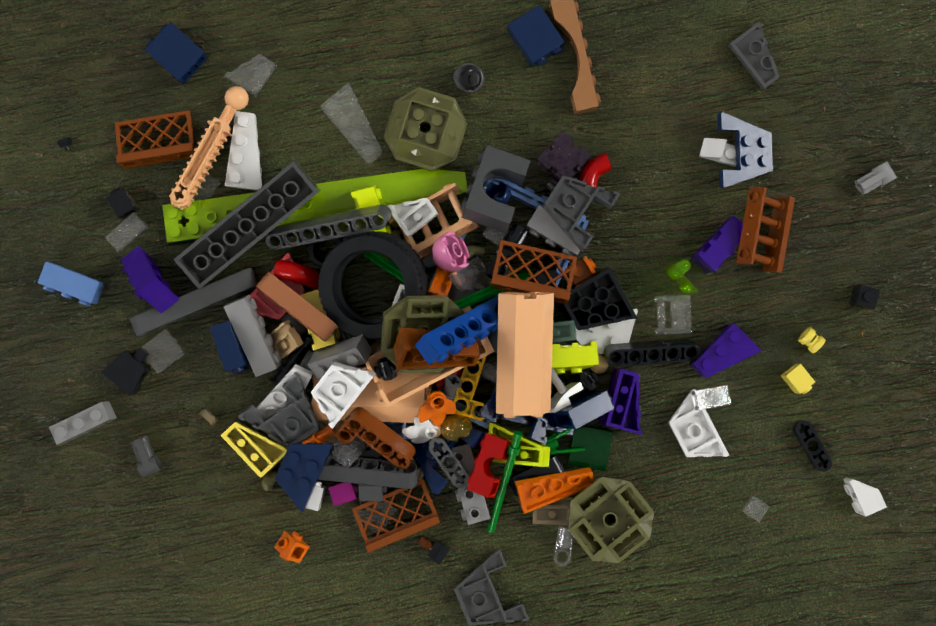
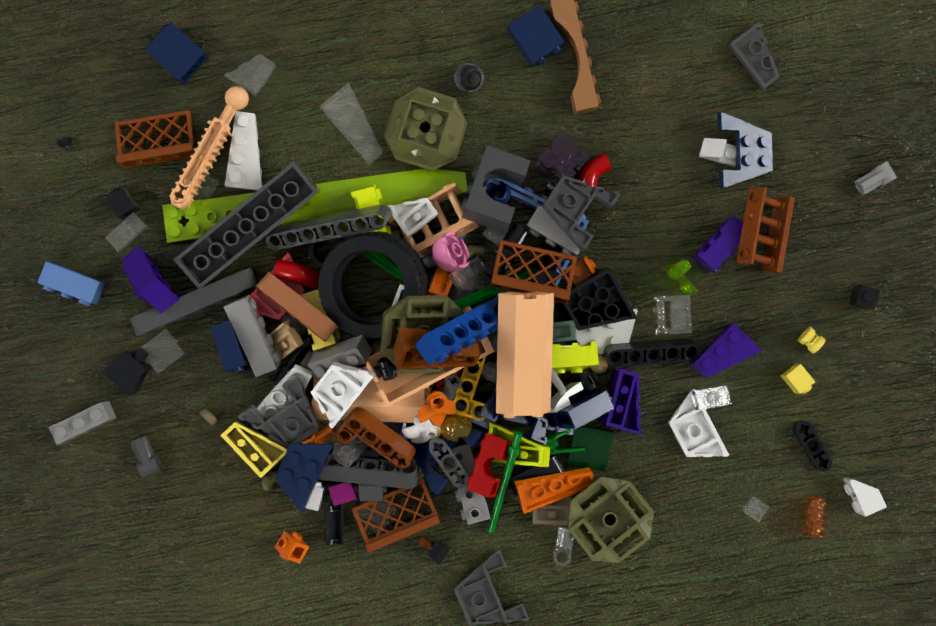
none -> black hinge [324,504,344,545]
none -> clear orange piece [801,496,829,538]

